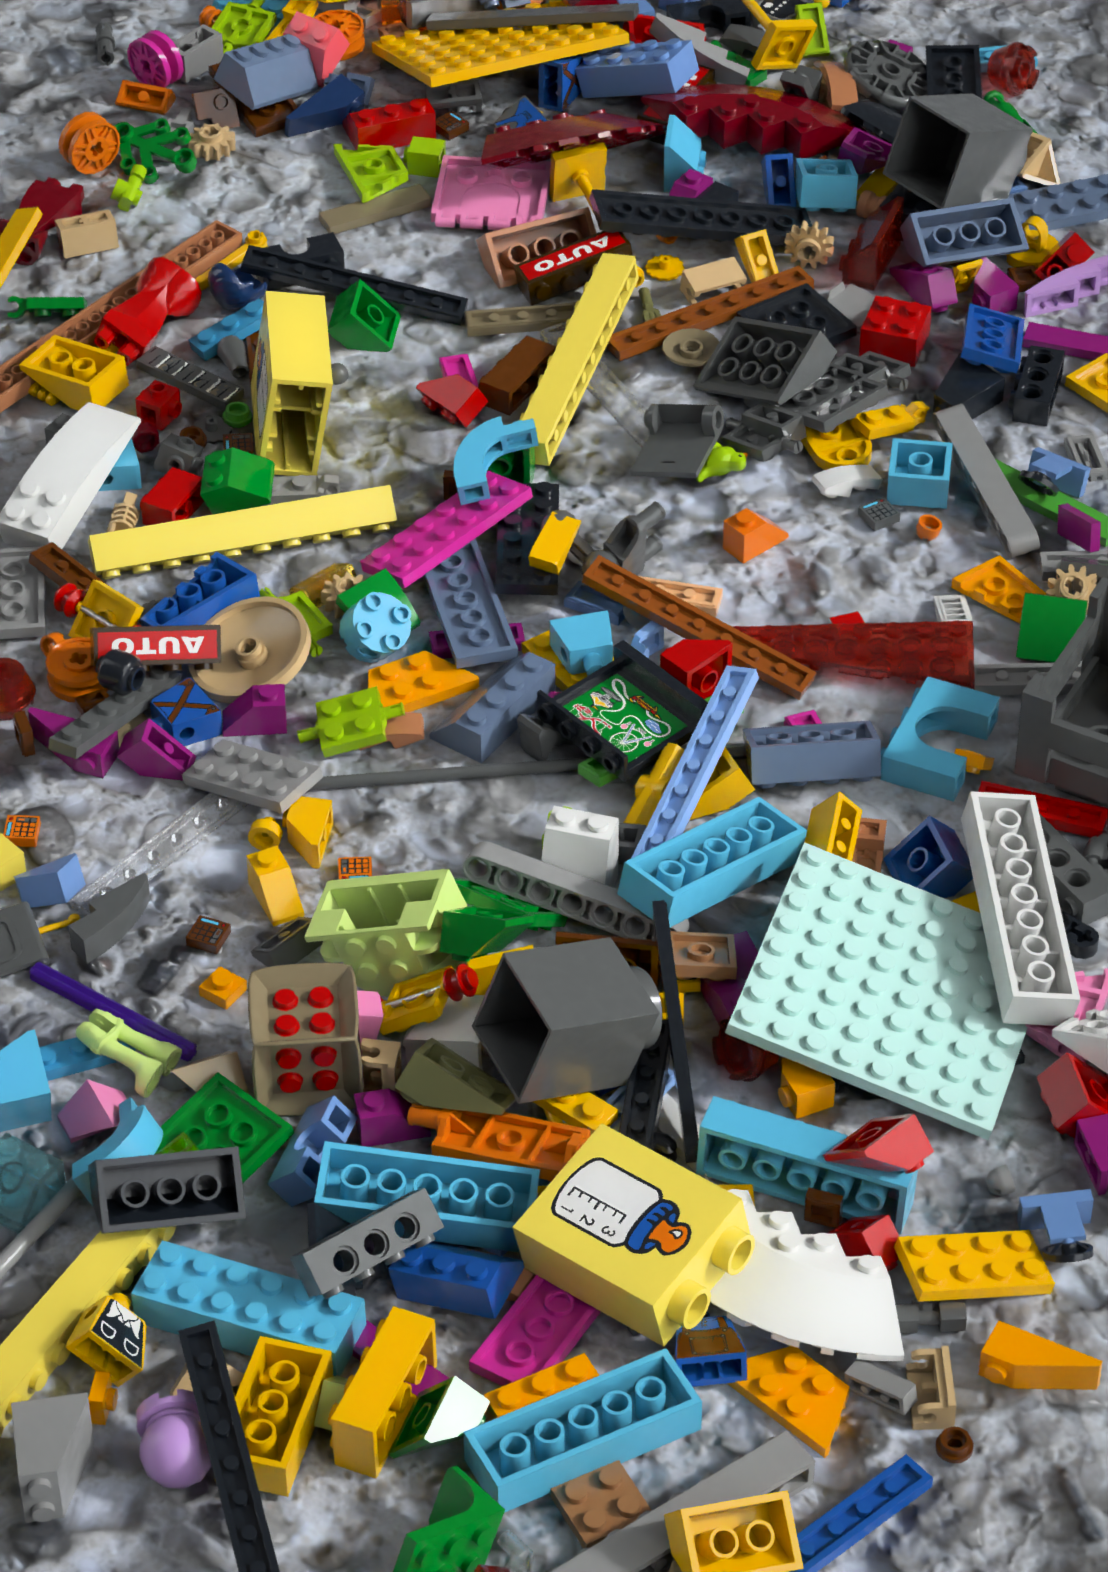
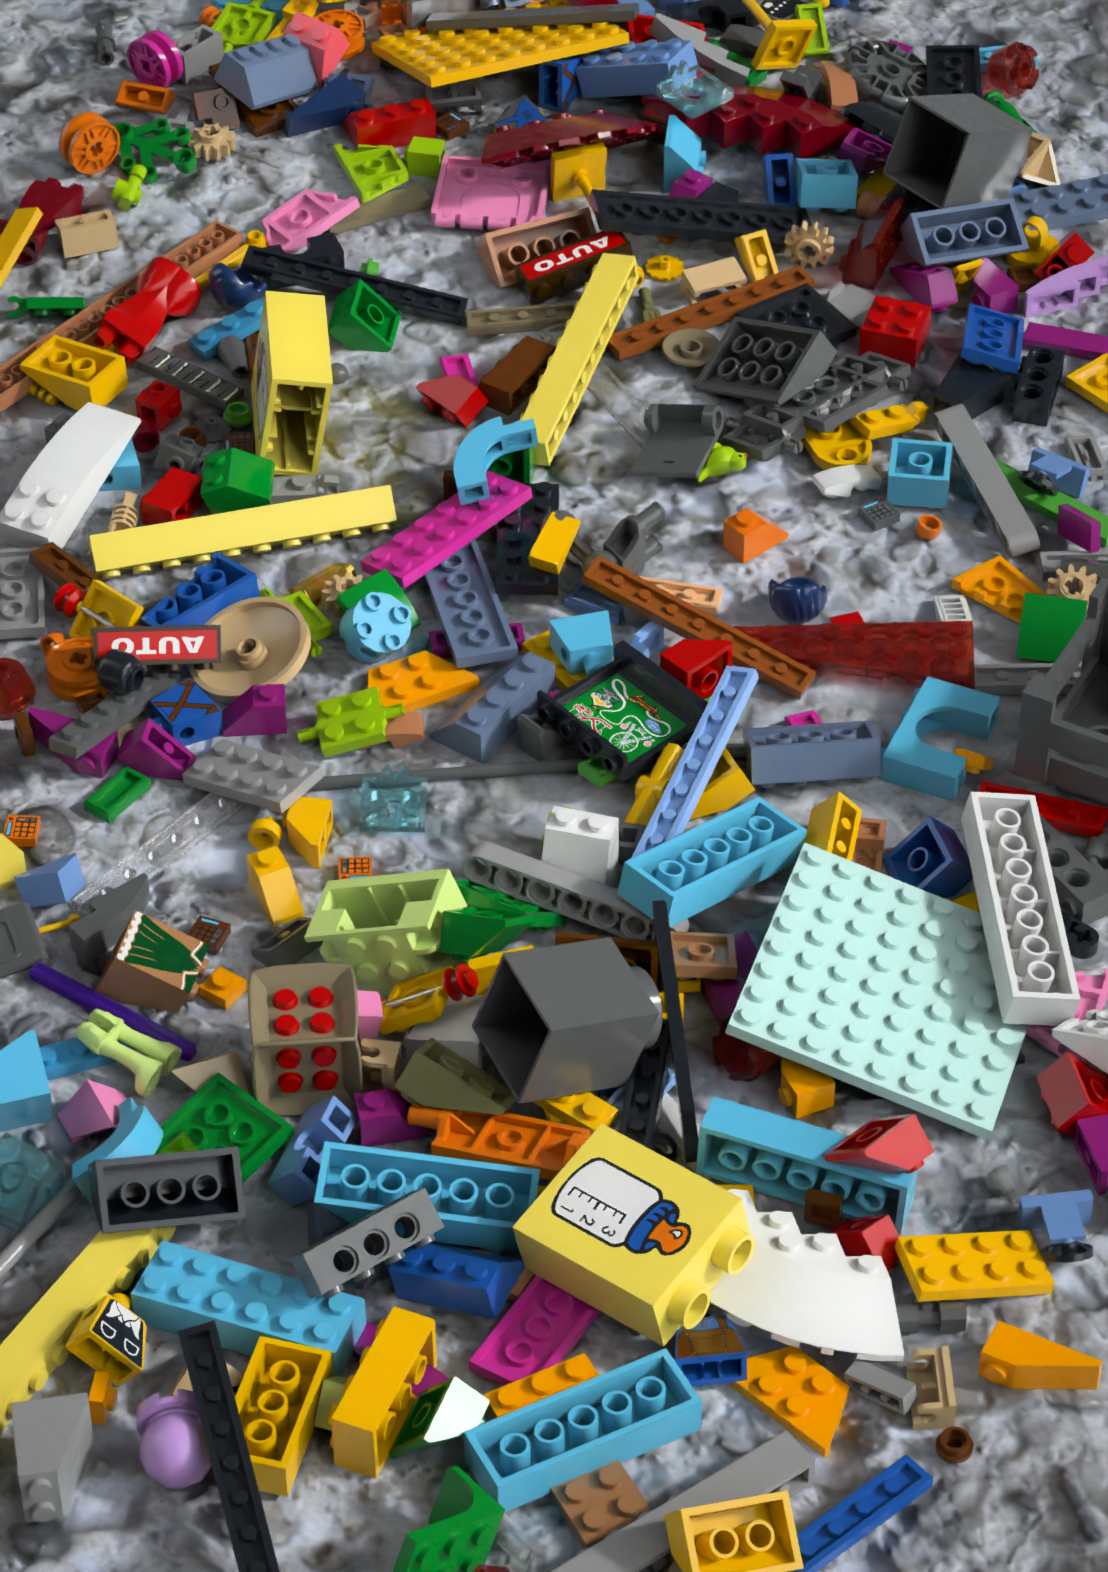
none -> green tile [84,766,152,823]
none -> medium nougat slope [96,910,209,1012]
none -> bright pink wing [262,189,360,254]
none -> bright green plate [359,258,379,276]
none -> clear light blue piece [359,765,428,833]
none -> clear light blue piece [656,60,734,119]
none -> dark blue piece [768,577,827,625]

